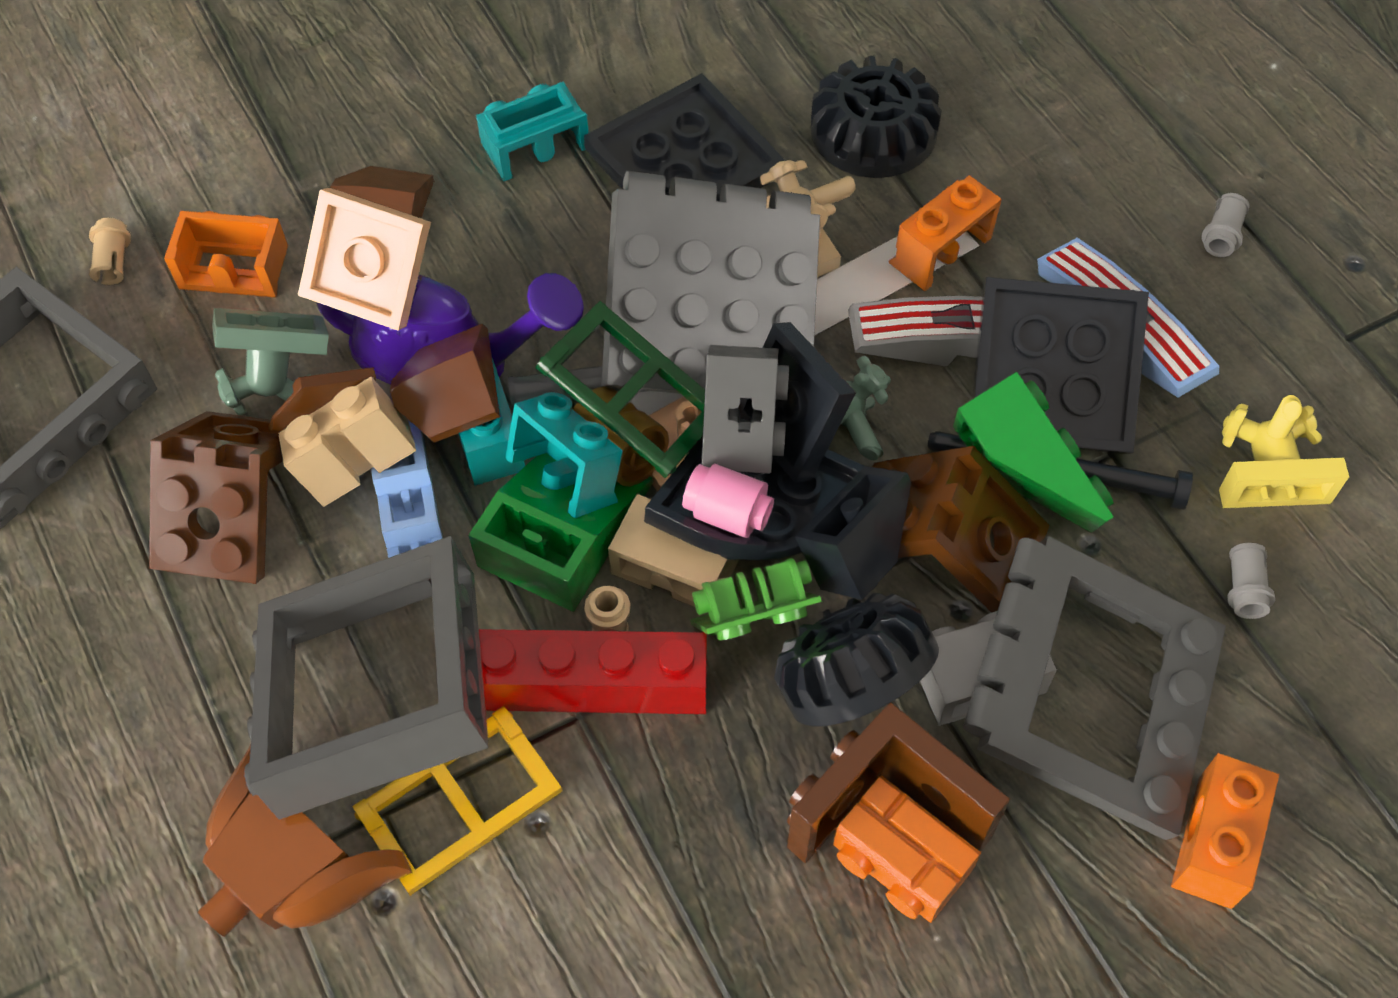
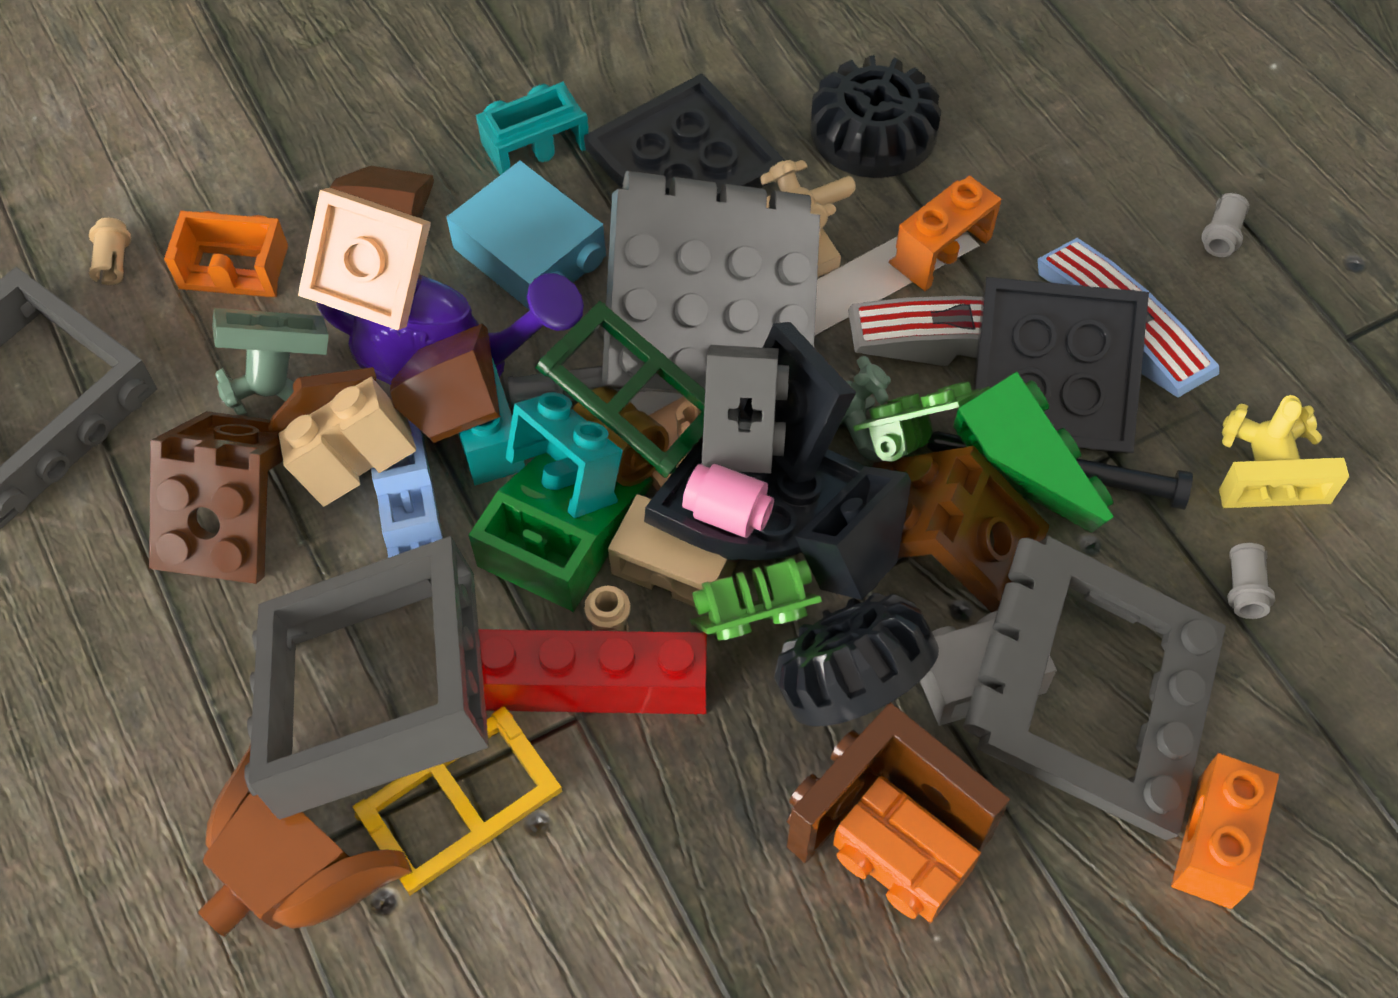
none -> medium azure brick [446,161,606,310]
none -> bright green hinge [853,381,990,462]

